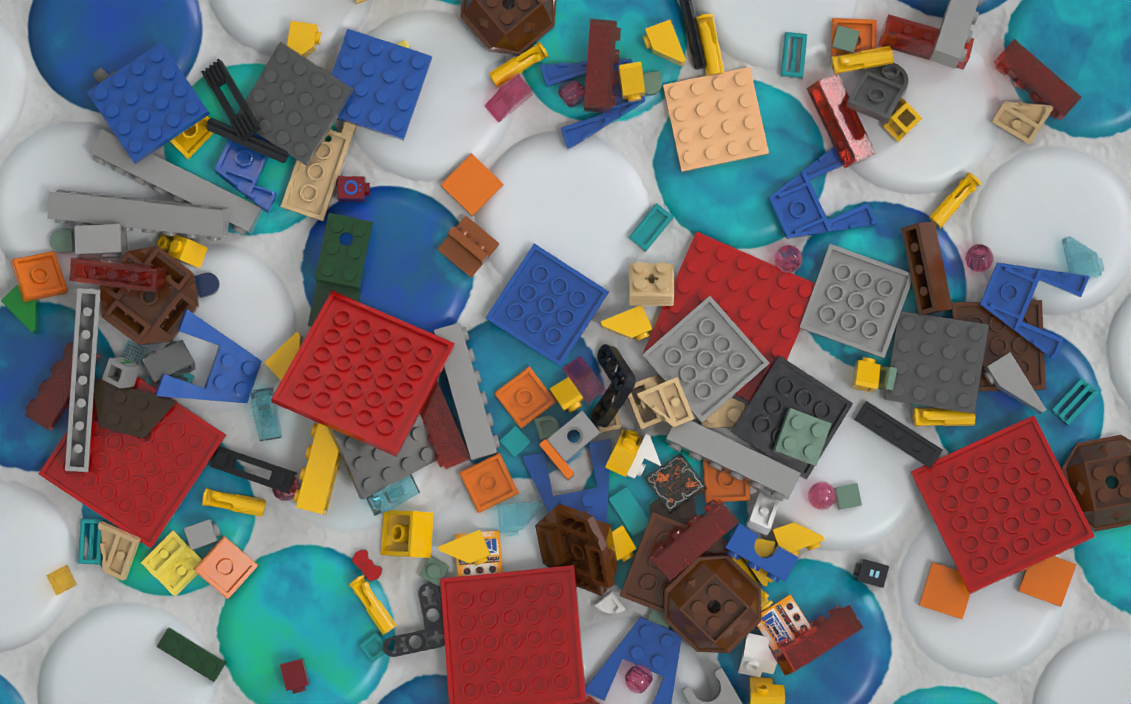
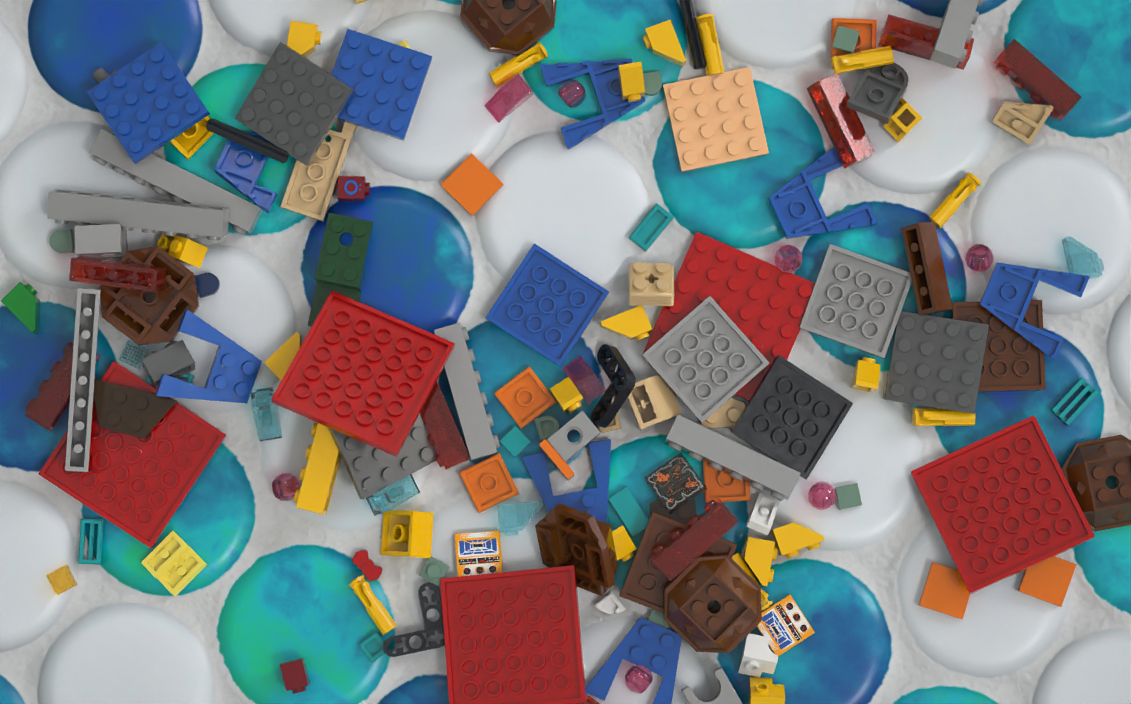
orange tile [10,251,68,302] -> none
tan wing [98,521,141,581] -> none
light grey brick [102,357,141,388] -> none
dark green plate [156,627,227,682] -> none
light grey brick [184,519,221,550] -> none
orange tile [194,536,258,599] -> none
black container [201,59,261,142] -> none
yellow piece [202,488,266,517] -> none
black container [210,446,297,494] -> none
dark orange bracket [438,216,499,277] -> none
yellow slope [438,530,491,566] -> none
clear red brick [584,19,621,113] -> none
yellow slope [605,429,643,477] -> none
white slope [626,434,661,479] -> none
tan wing [636,377,695,427] -> none
blue arch [724,523,799,583] -> none
clear red brick [771,604,863,676] -> none
sand green plate [773,408,831,466] -> none
teal tile [781,32,807,79] -> none
black brick [853,559,889,588] -> none
black tile [854,401,943,469] -> none
sand green tile [878,366,897,391] -> none
light grey slope [984,352,1046,414] -> none

